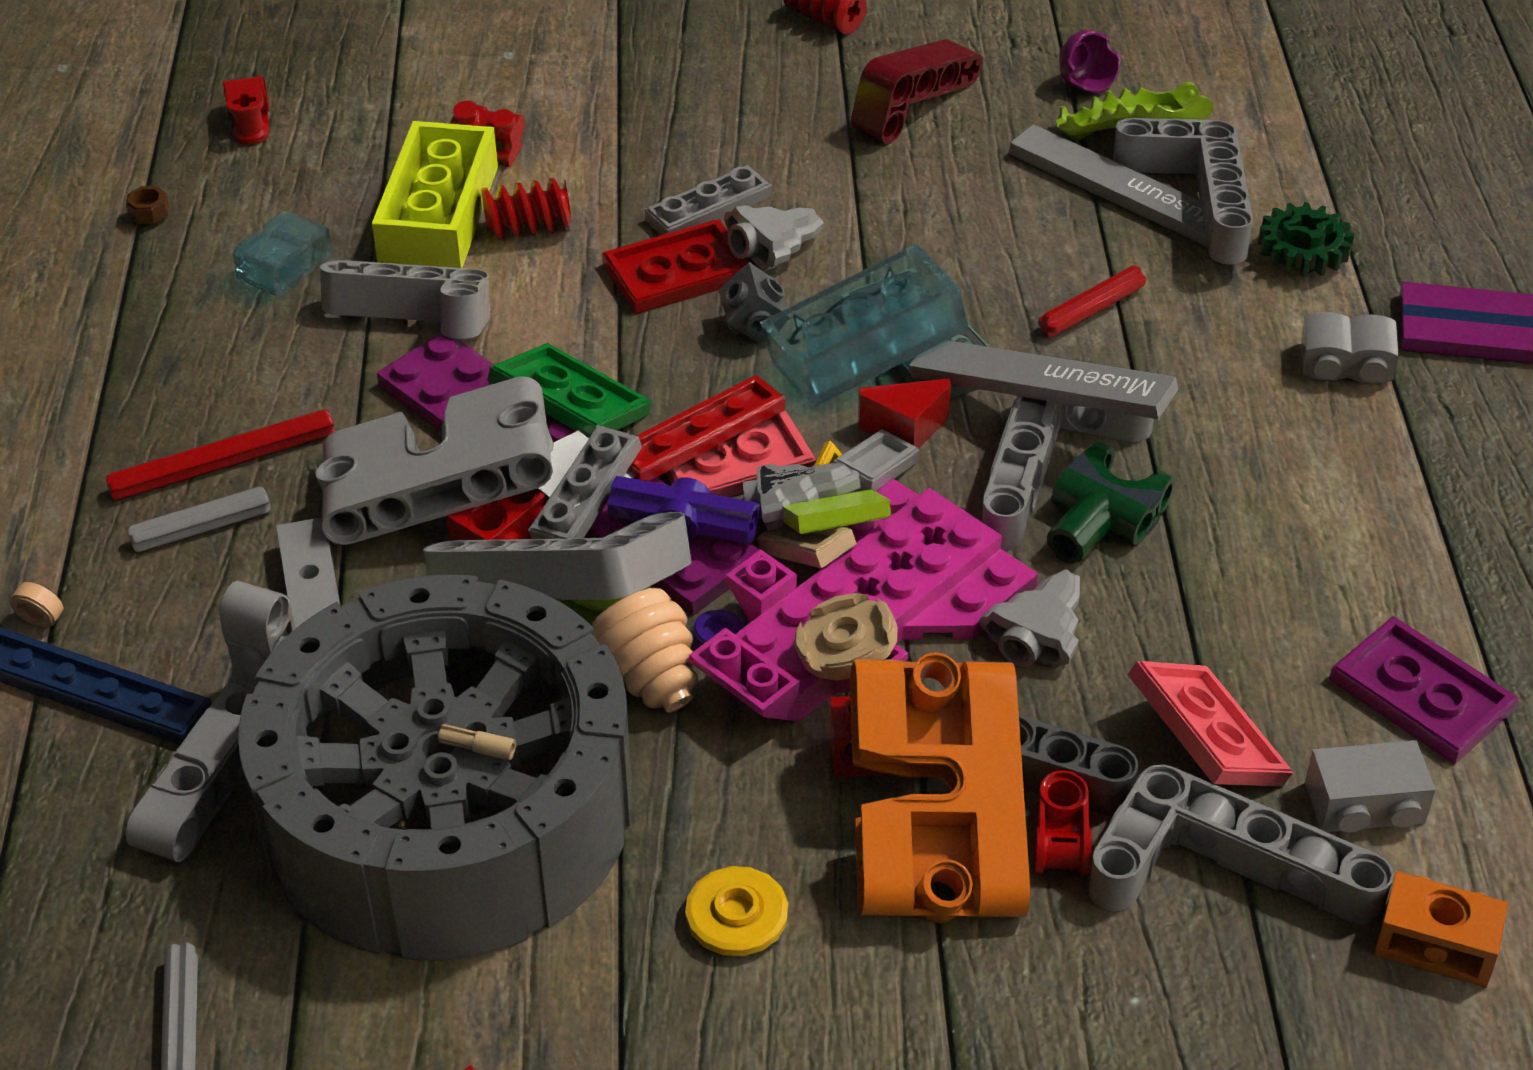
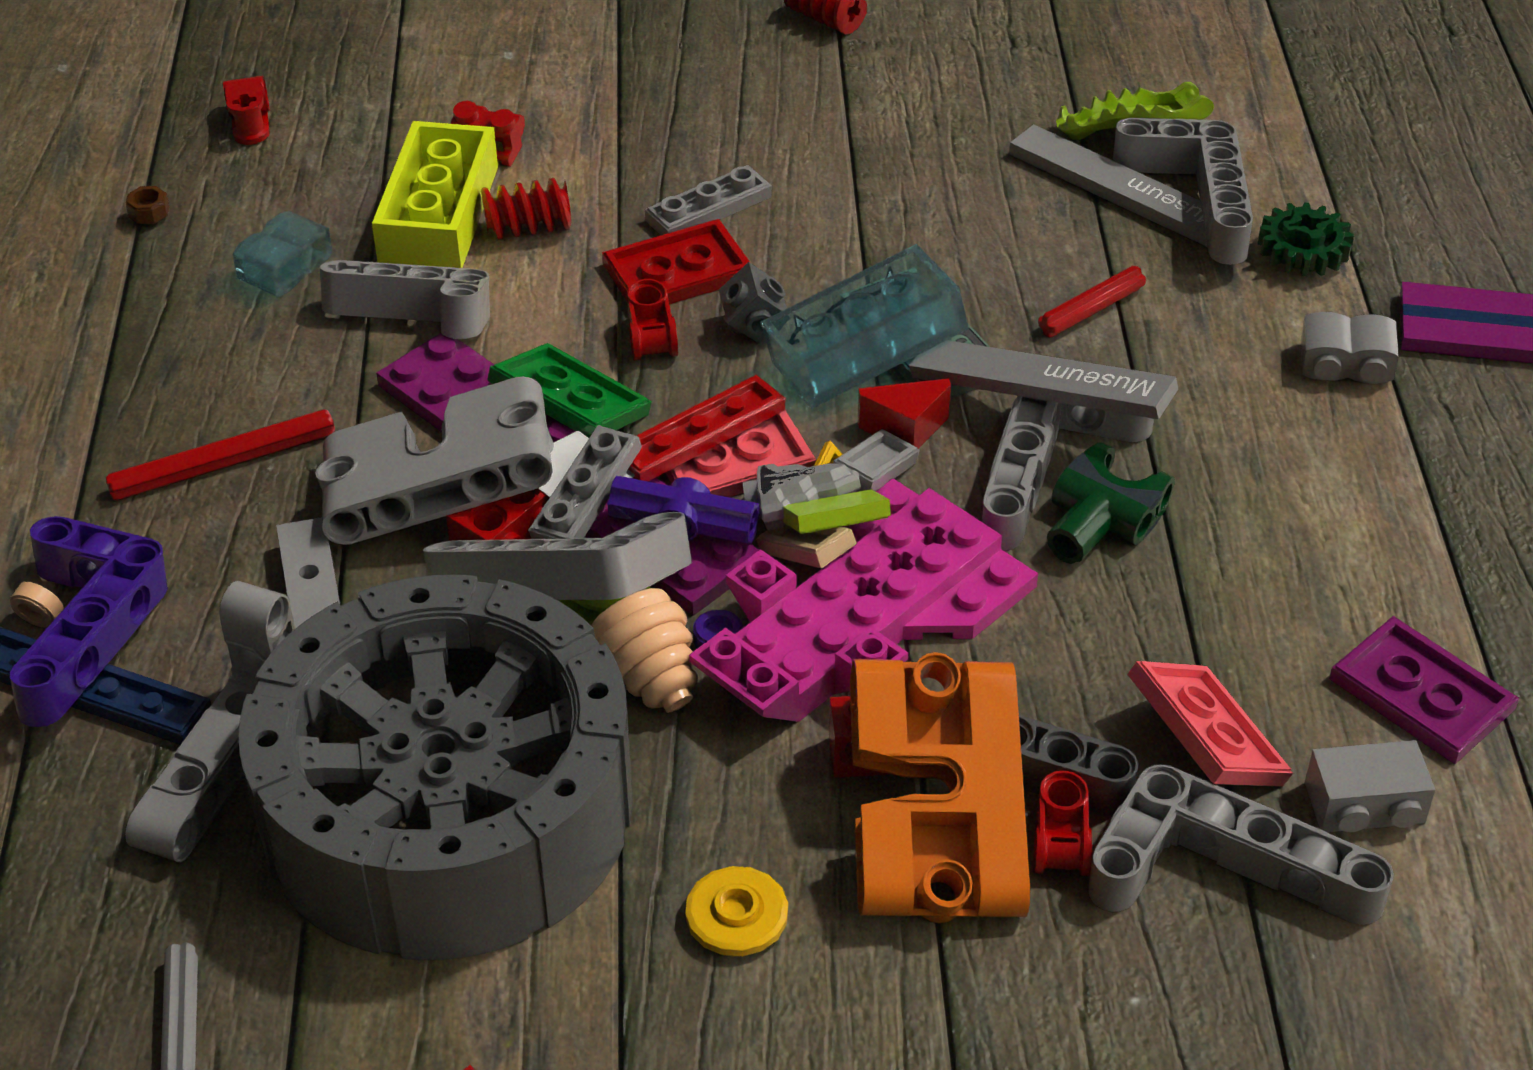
light grey axle [128,486,270,553] -> none
tan pin [438,724,516,761] -> none
light grey rock [724,205,824,271] -> none
tan tile [794,593,898,680] -> none
dark red beam [851,39,983,144] -> none
light grey rock [979,569,1080,668] -> none
magenta hair [1059,30,1121,94] -> none
orange brick [1374,871,1509,988] -> none
none -> dark purple beam [10,516,168,727]
none -> red piece [627,279,678,361]

